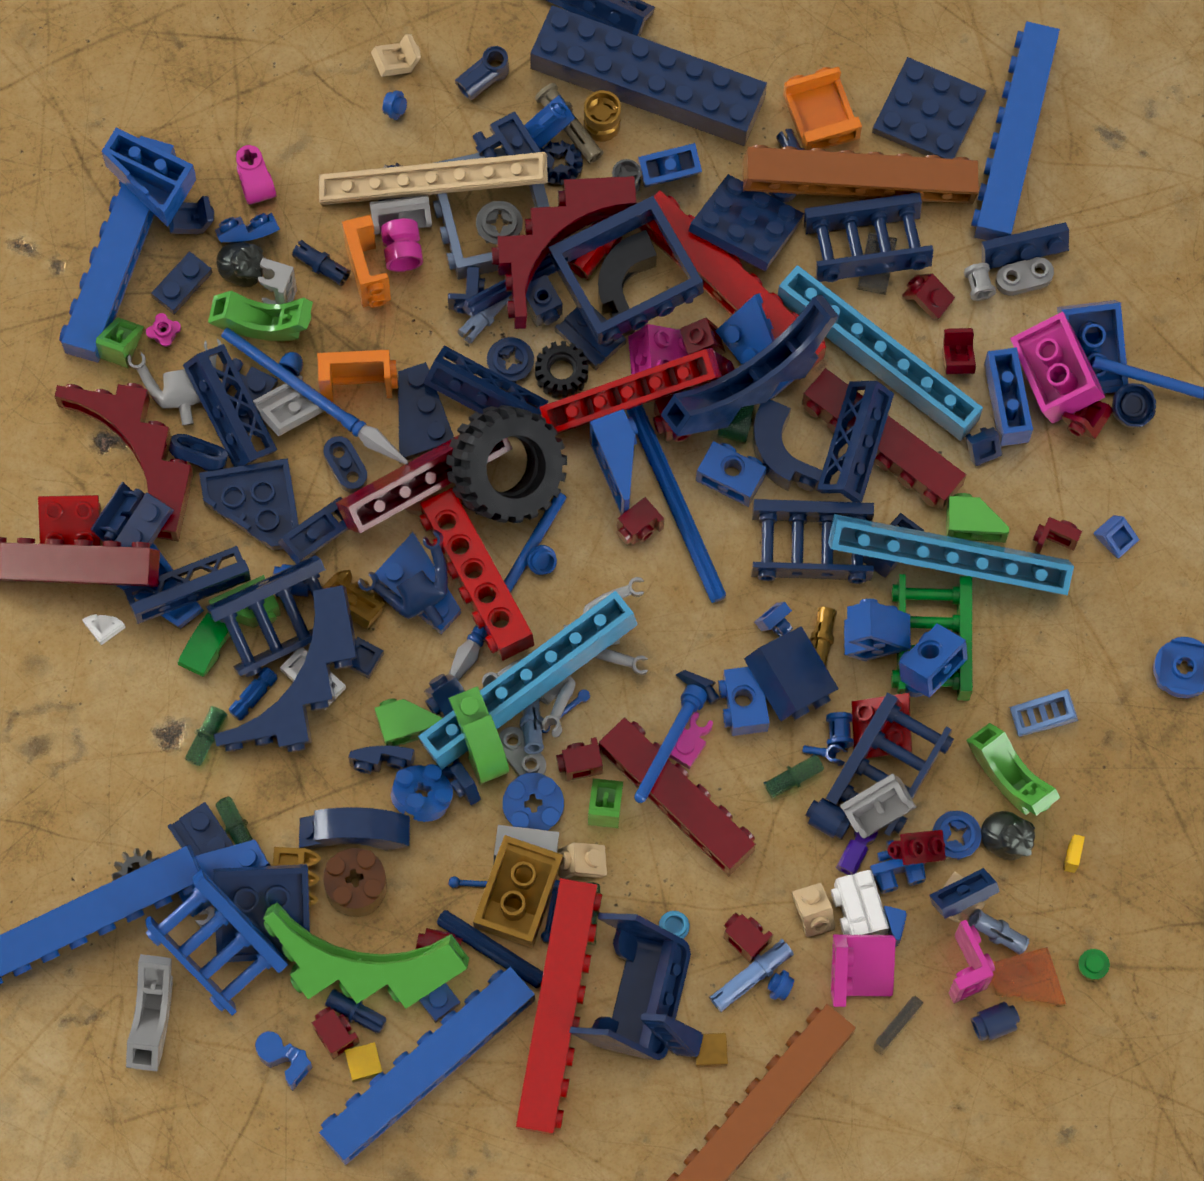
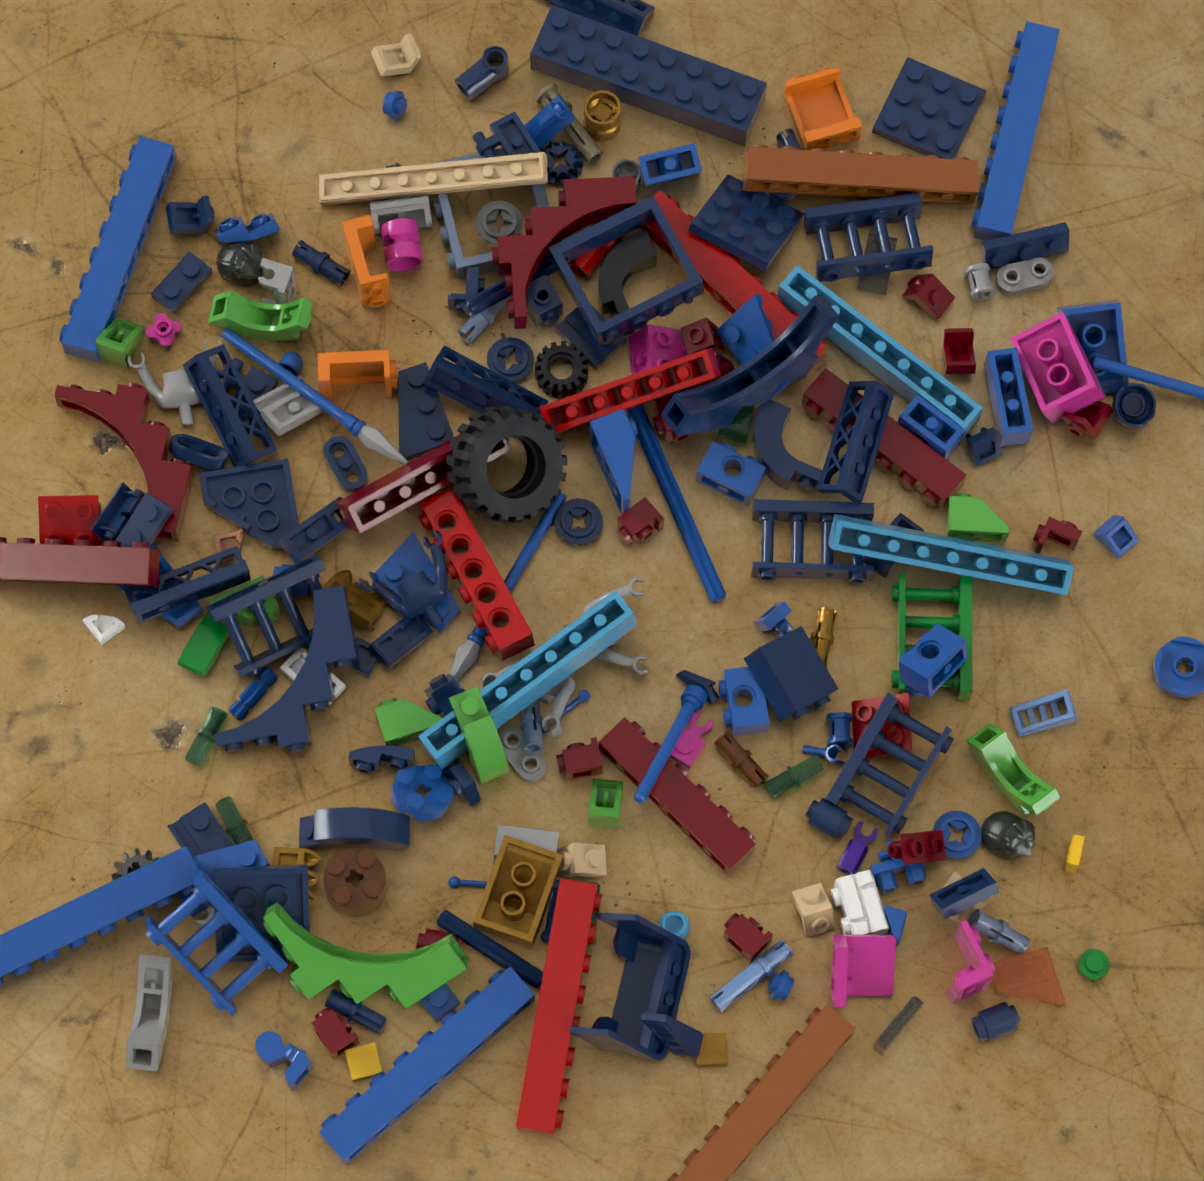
blue wedge [102,127,196,227] -> none
dark pink piece [236,145,277,205] -> none
blue plate [502,772,564,831] -> none
blue plate [527,545,557,575] -> none
light grey hinge [840,774,917,839] -> none
blue brick [844,599,911,661] -> none
none -> nougat tile [213,529,244,566]
none -> dark blue plate [368,615,434,670]
none -> dark blue gear [555,498,603,545]
none -> reddish brown pin [714,730,769,789]
none -> blue brick [898,394,965,459]

